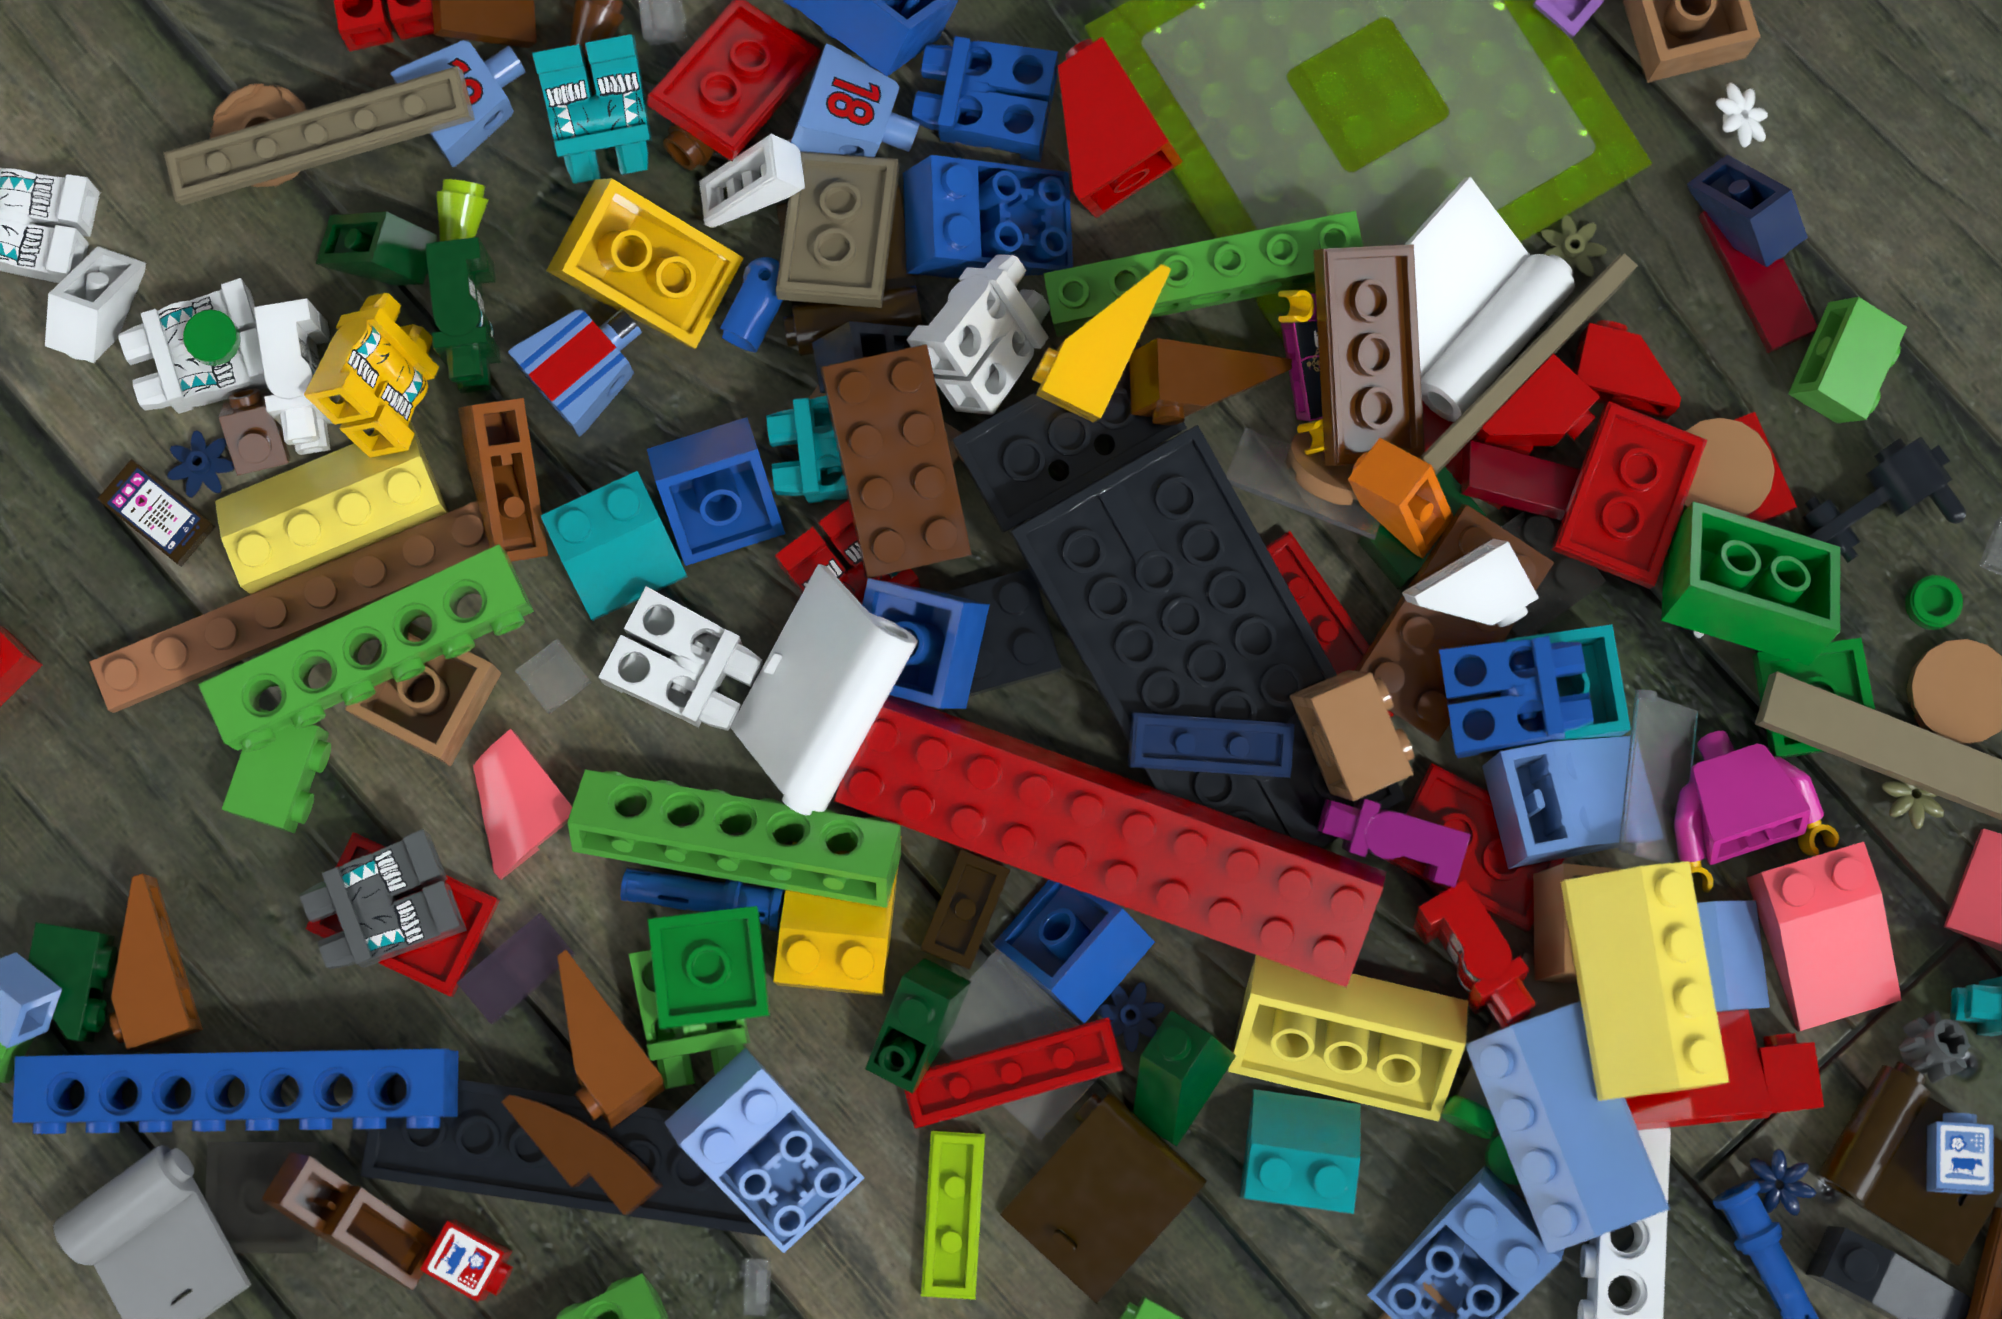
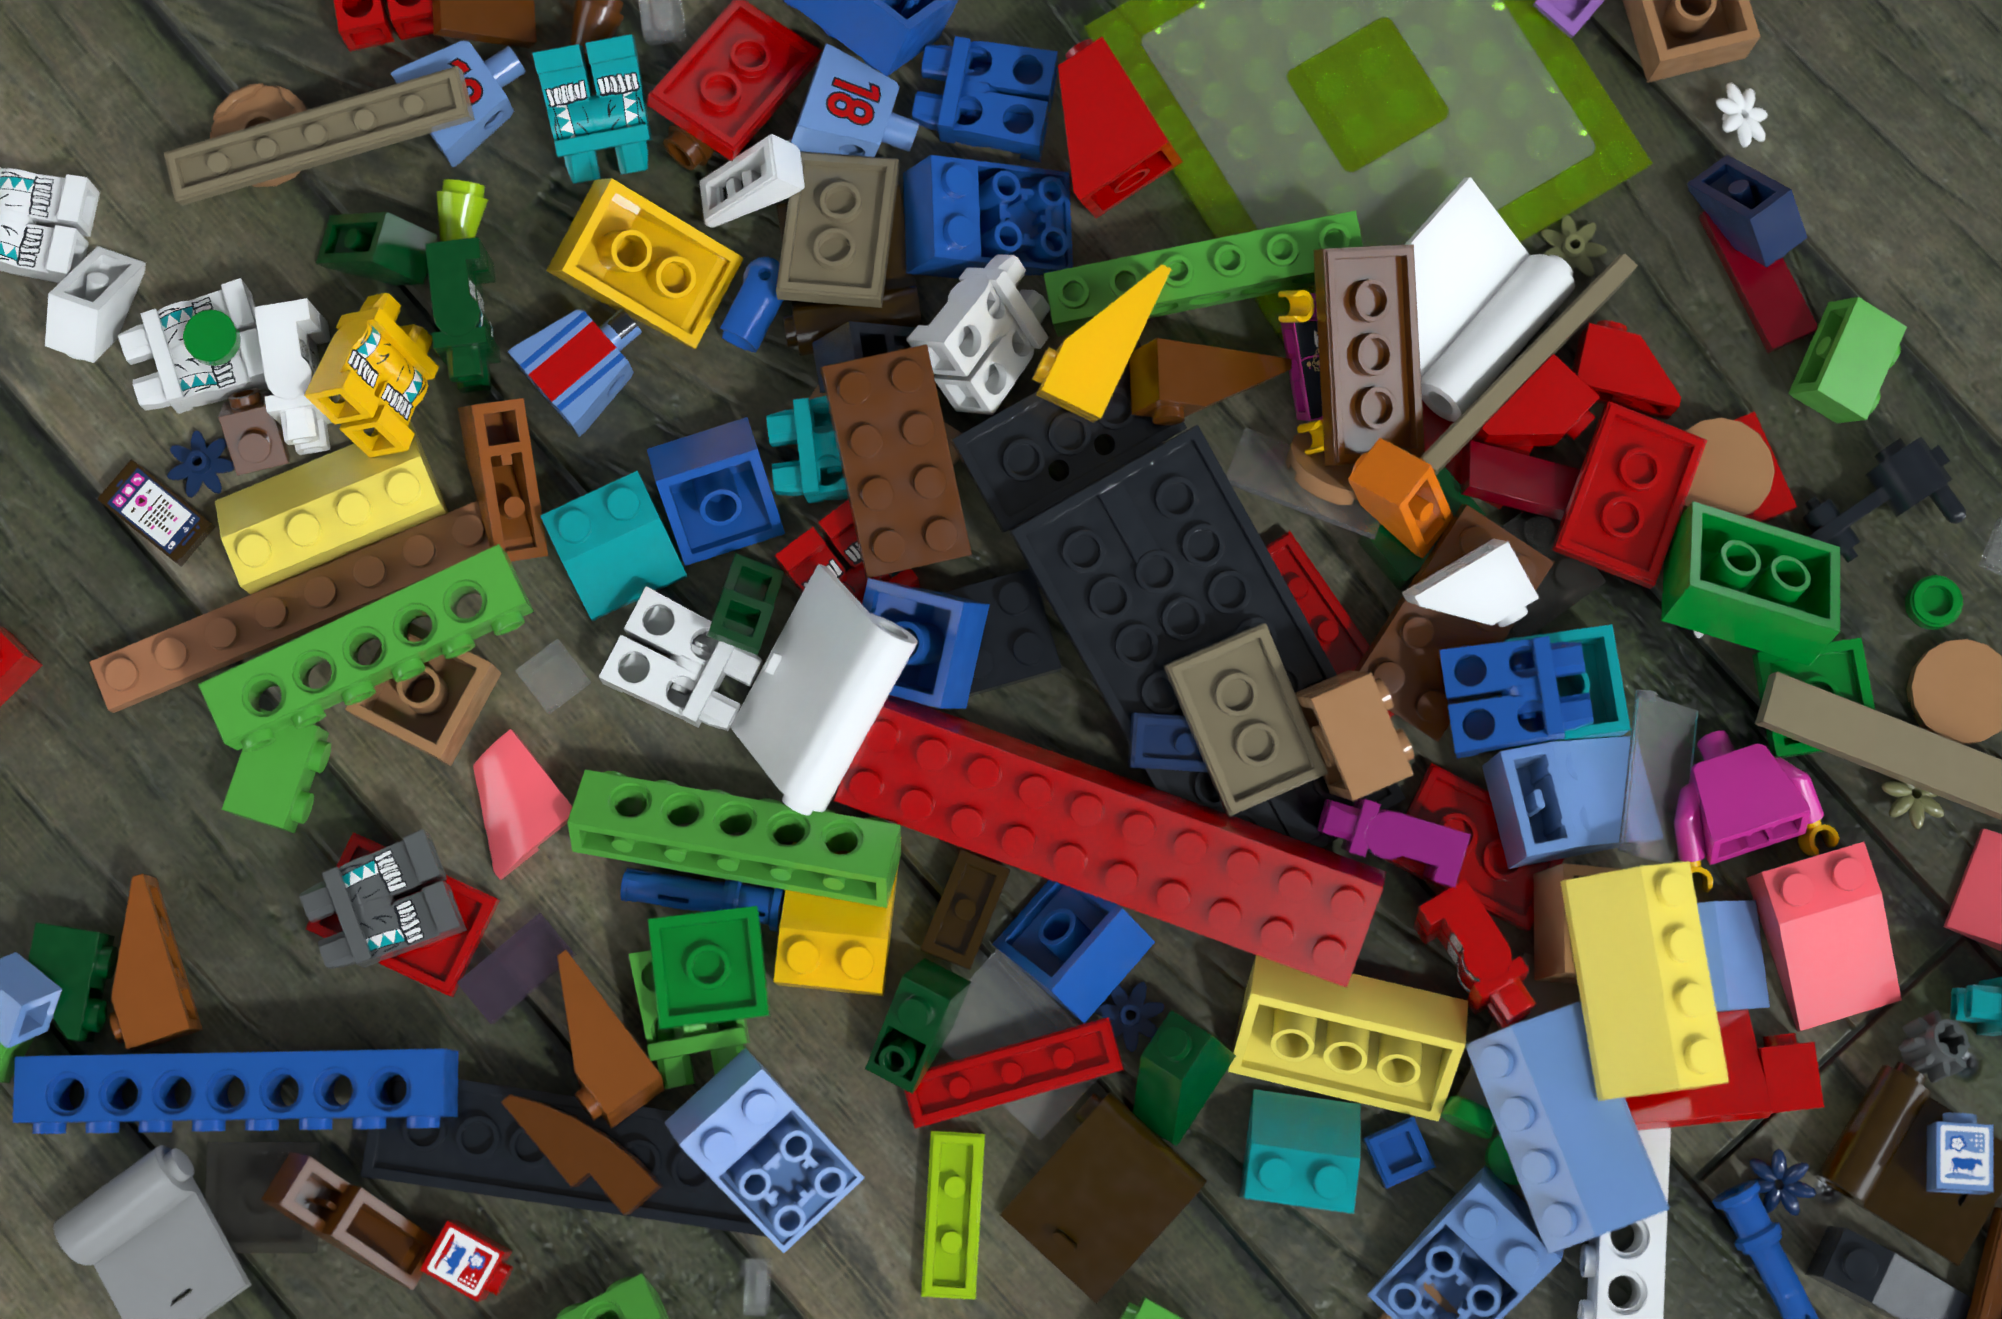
none -> dark green slope [707,554,785,655]
none -> dark tan tile [1164,623,1328,816]
none -> blue tile [1362,1117,1436,1189]

